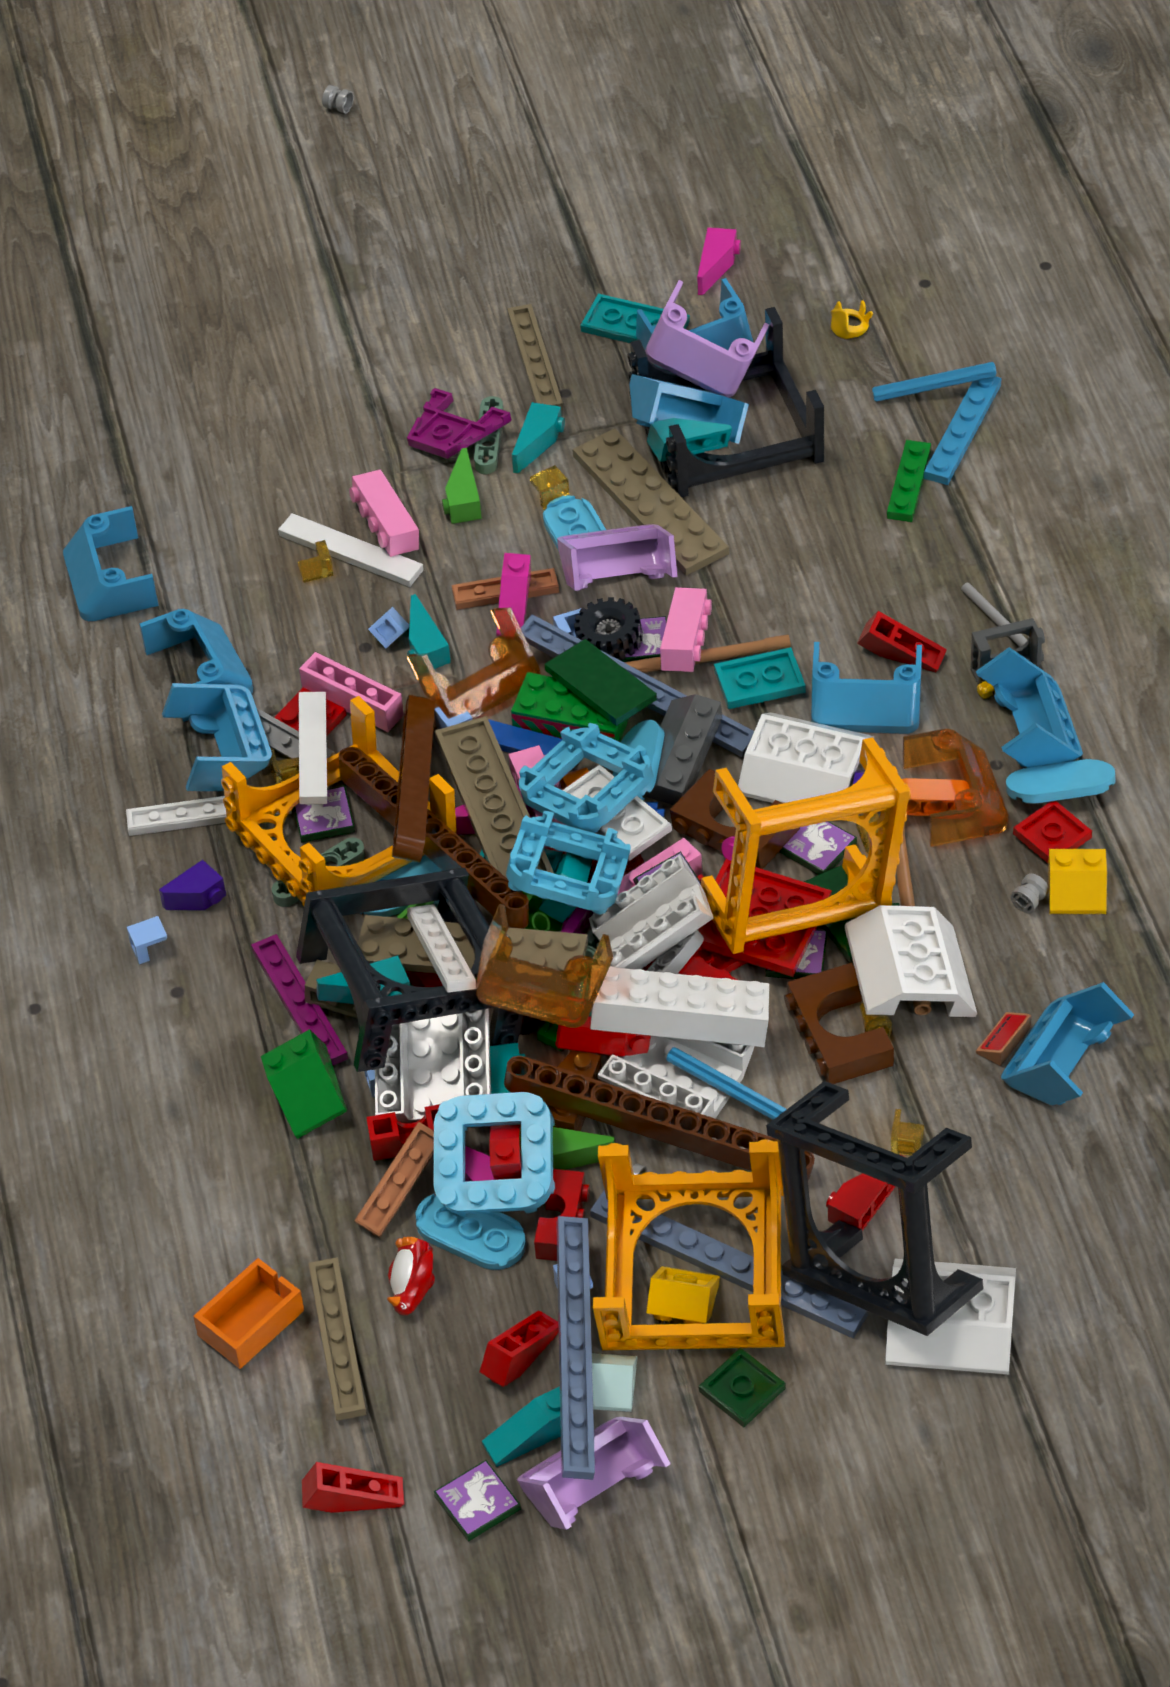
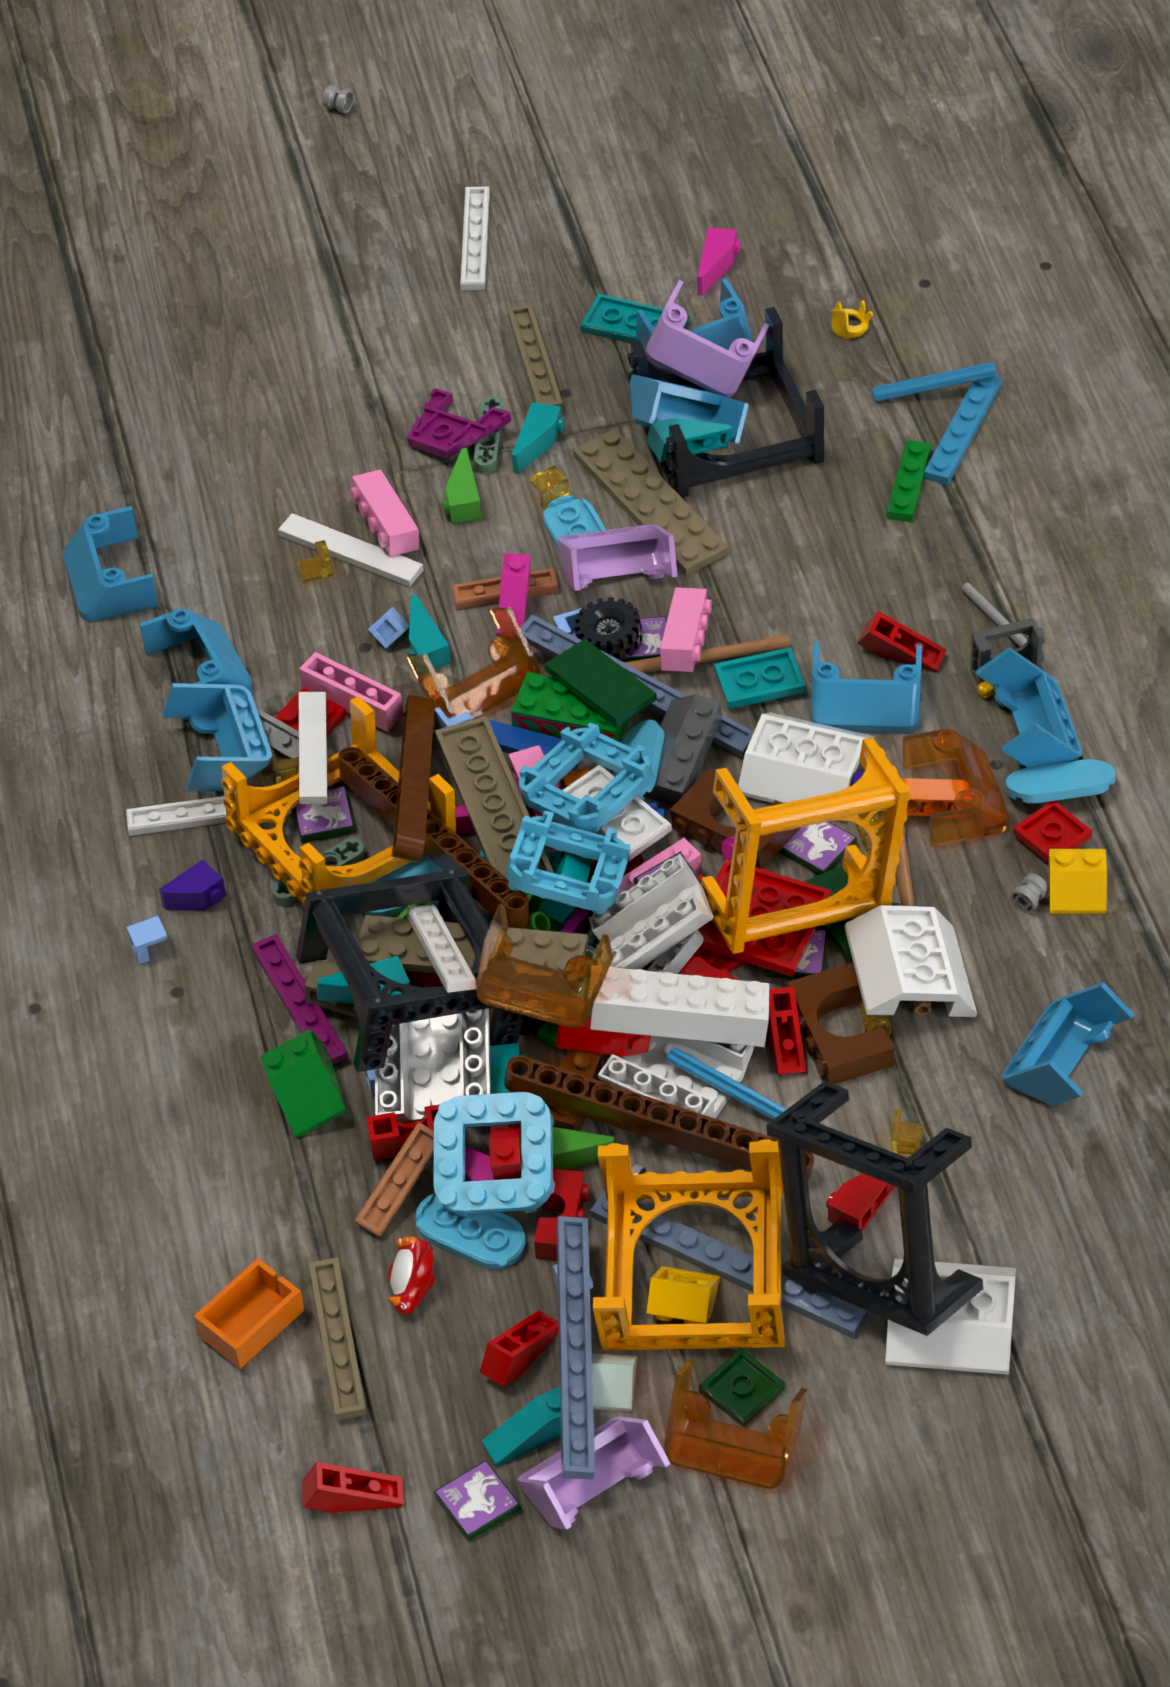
slope [976,1012,1031,1066] -> none
none -> white tile [460,187,490,291]
none -> clear orange windscreen [663,1360,808,1489]
none -> red slope [766,987,806,1075]

